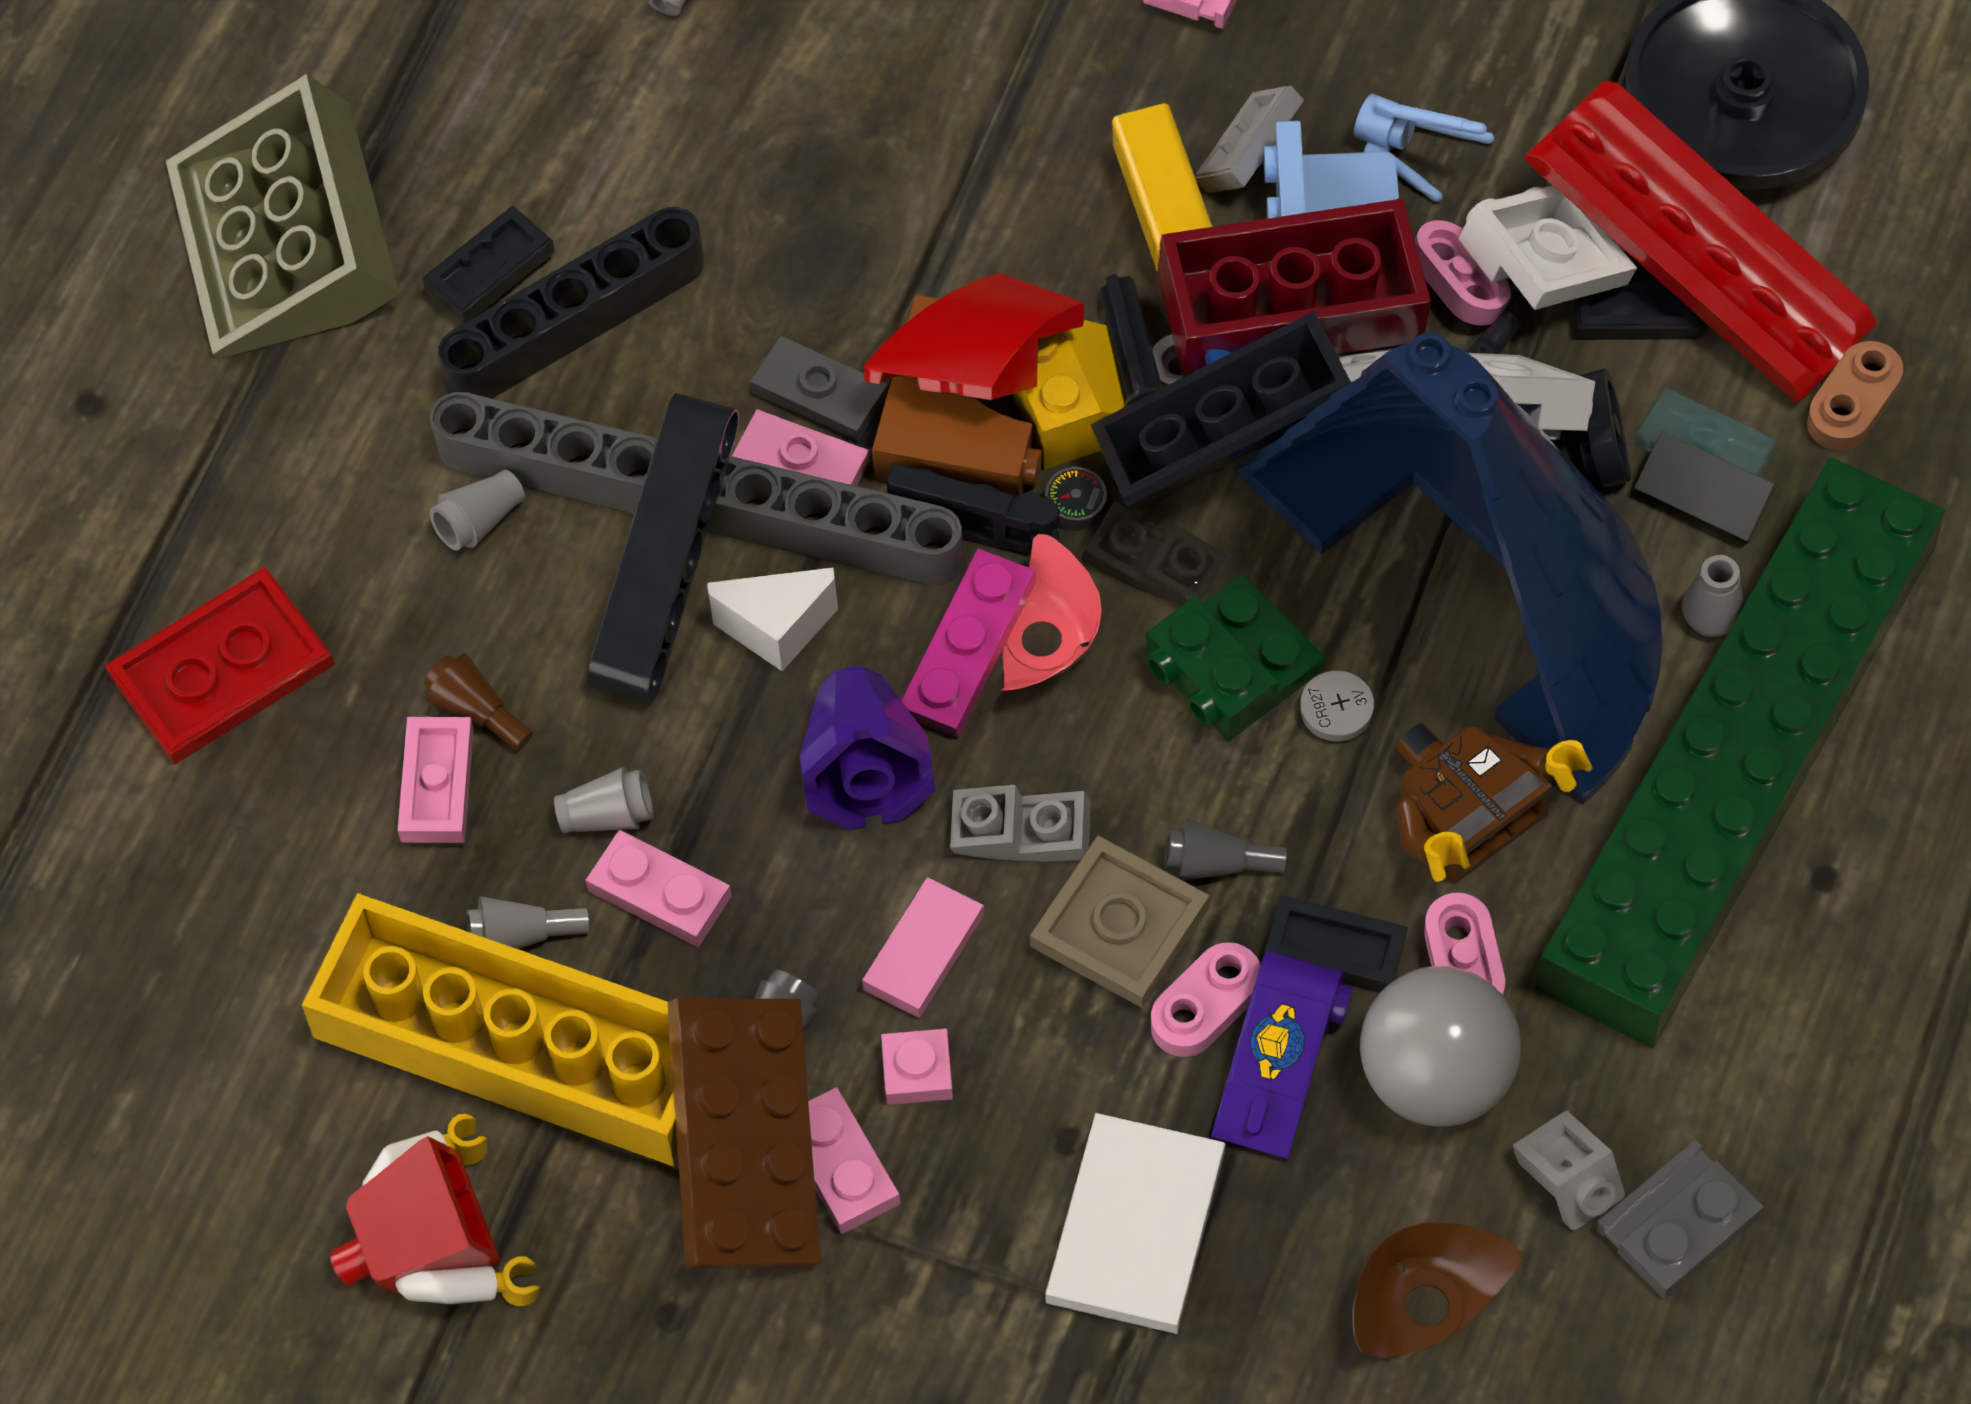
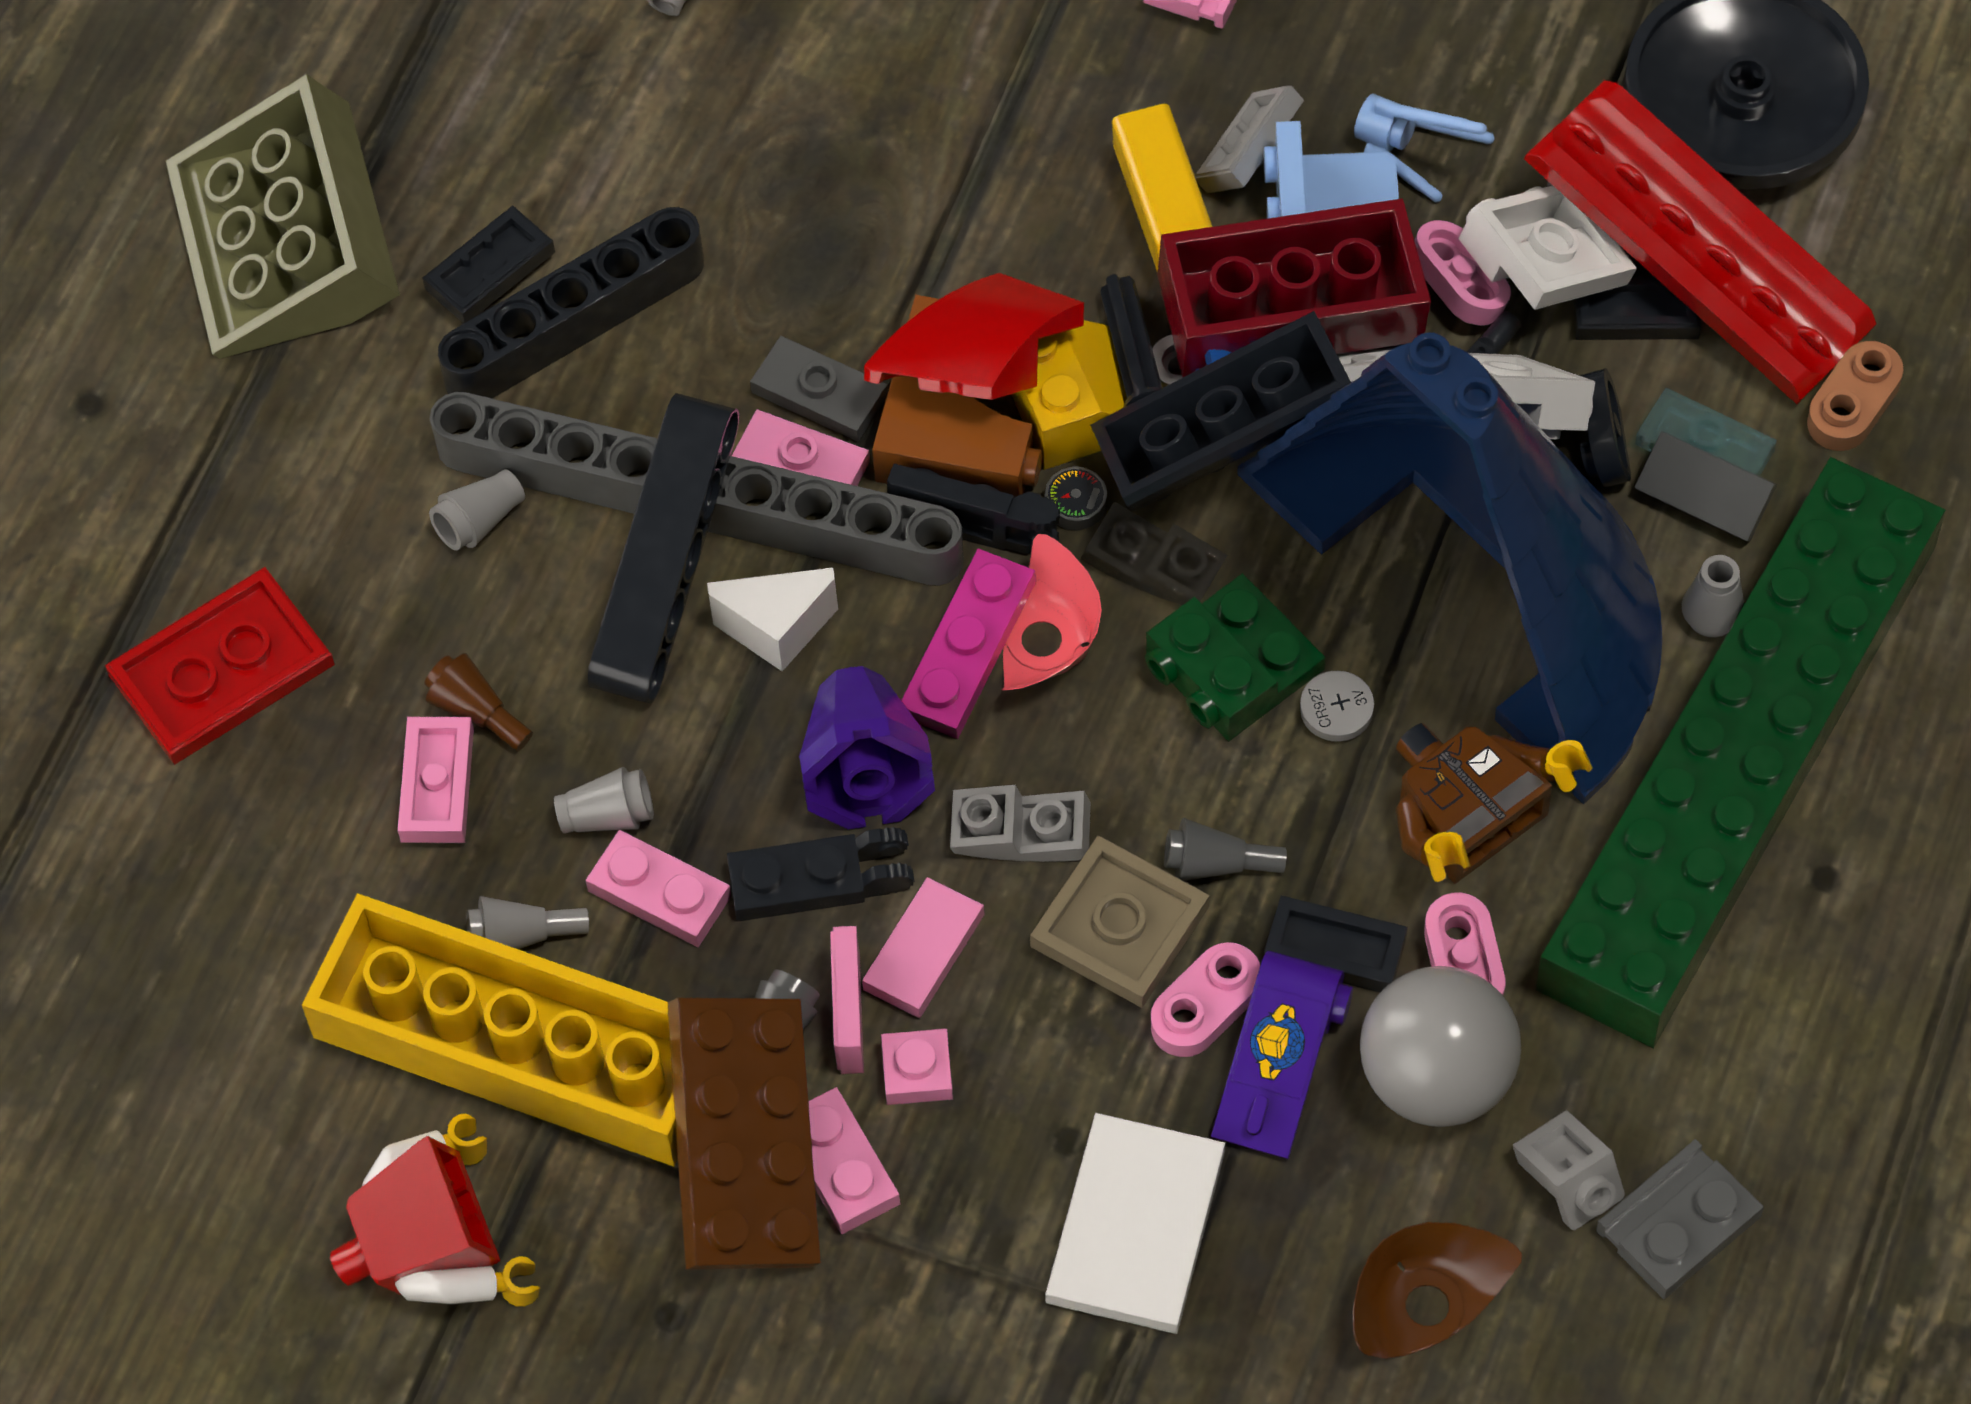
none -> black hinge [727,827,915,921]
none -> bright pink tile [830,926,864,1074]

